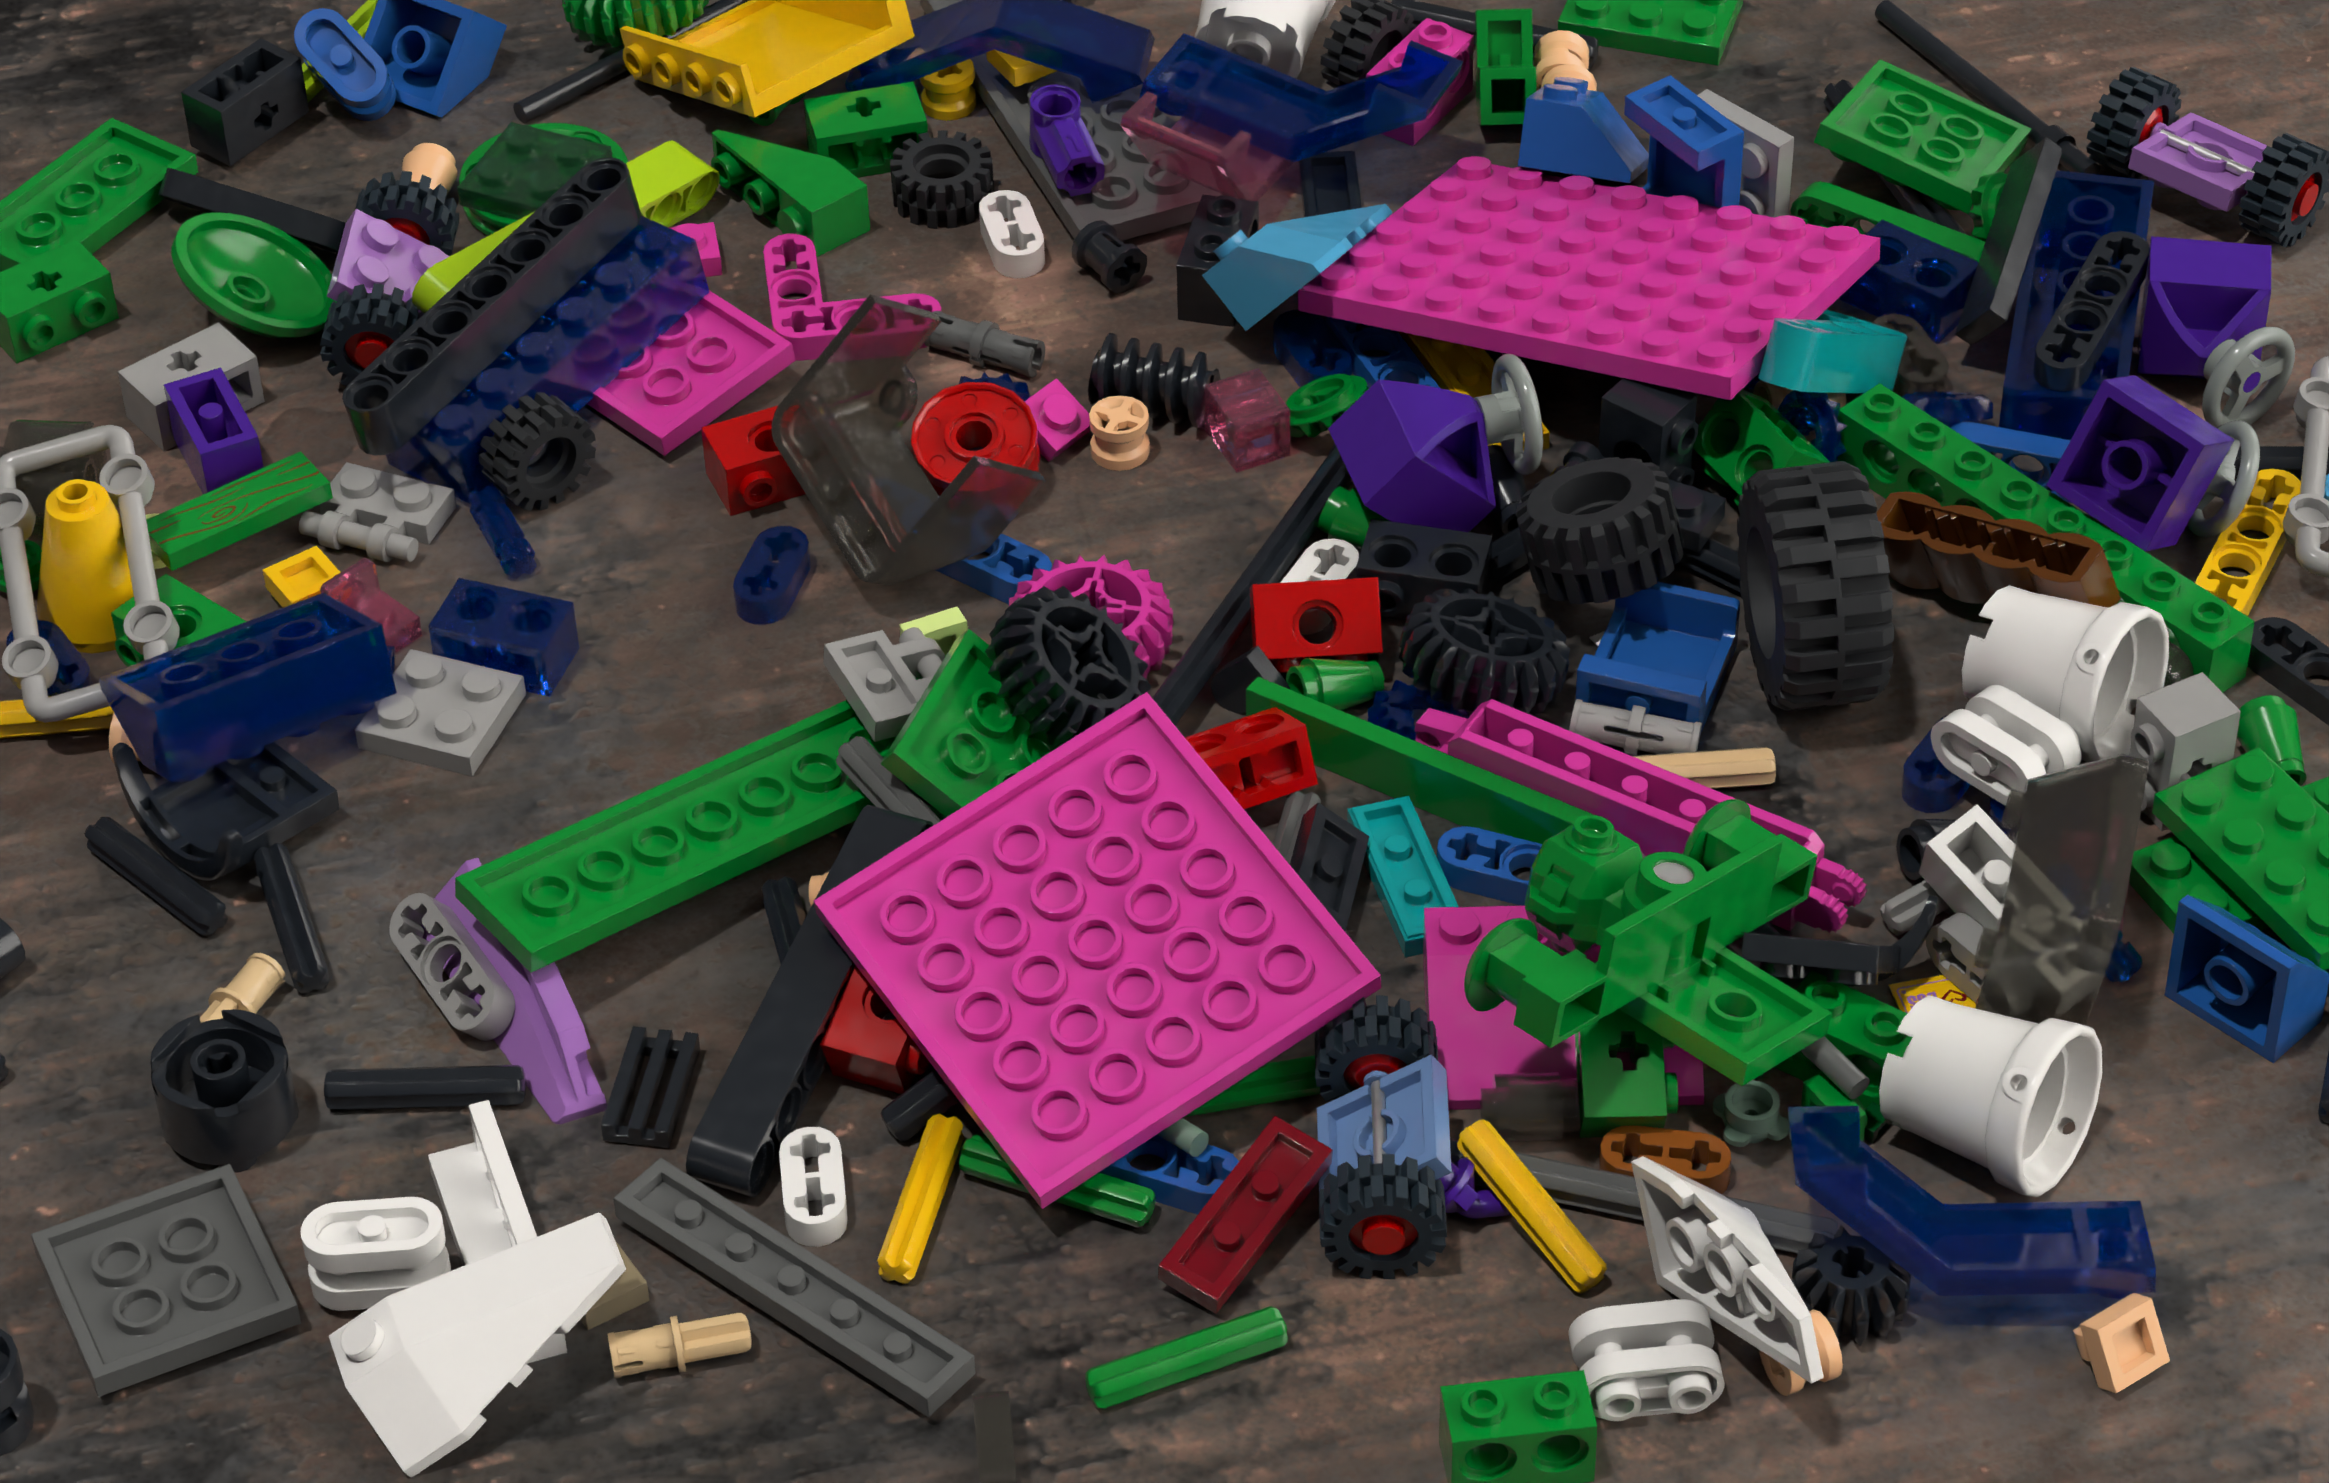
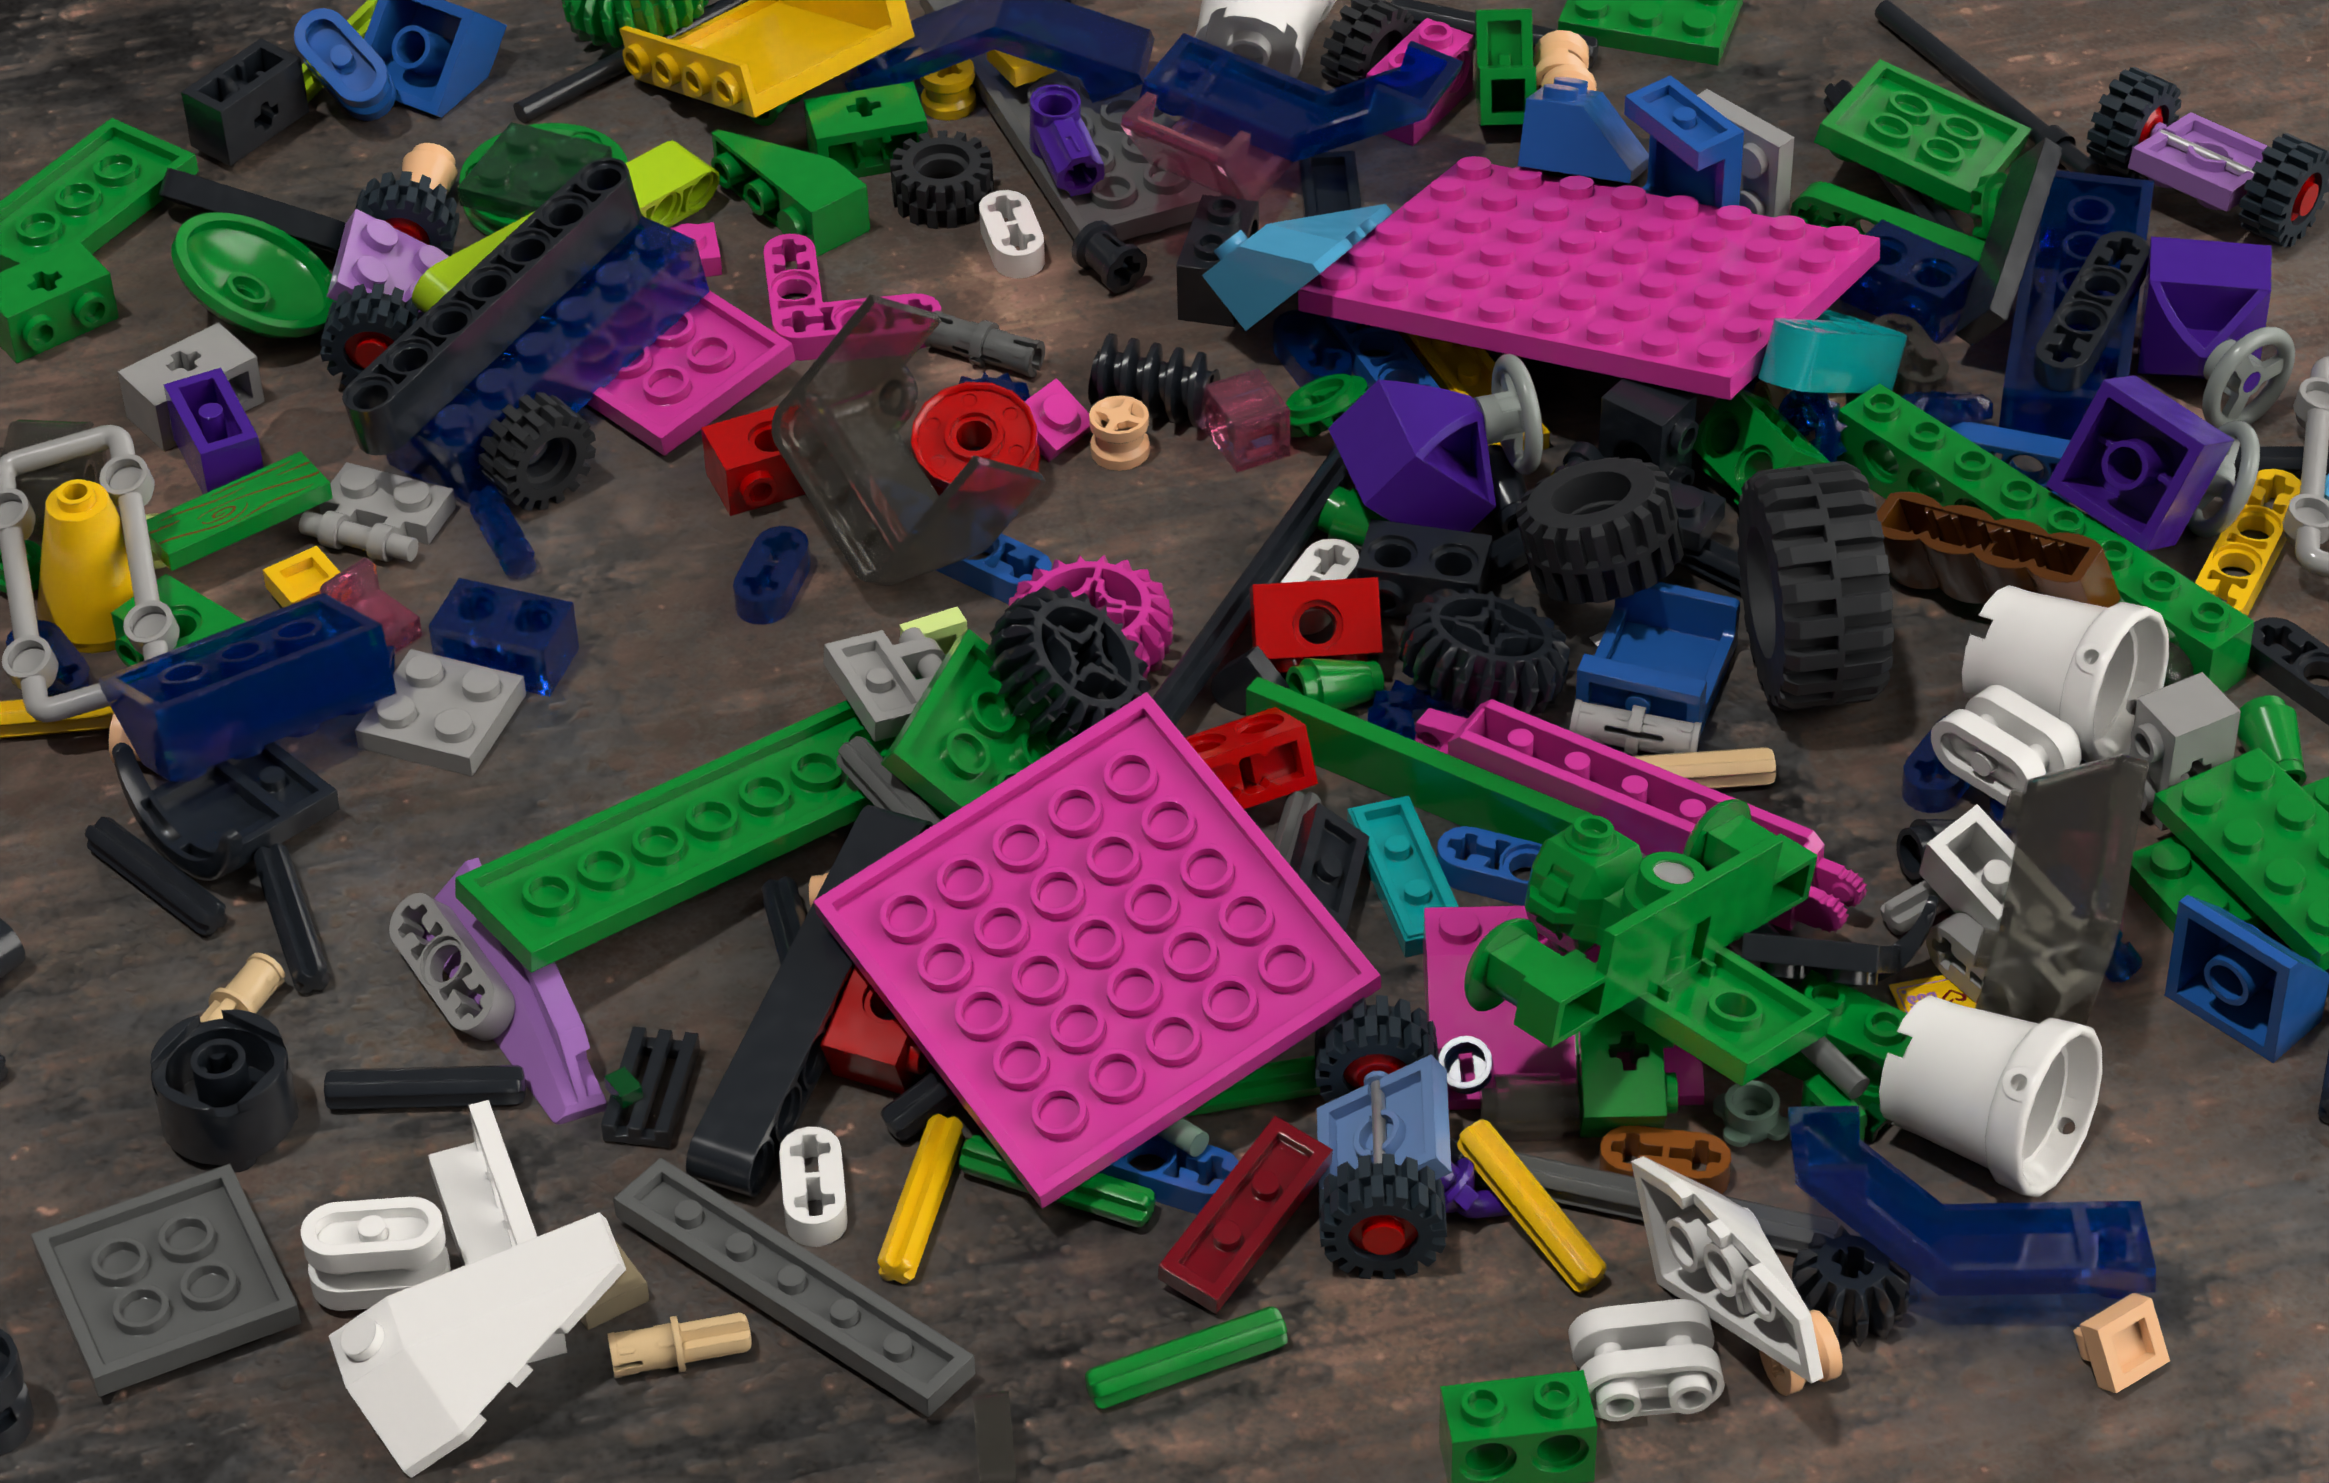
none -> dark green piece [604,1066,643,1108]
none -> hinge [1438,1036,1494,1094]

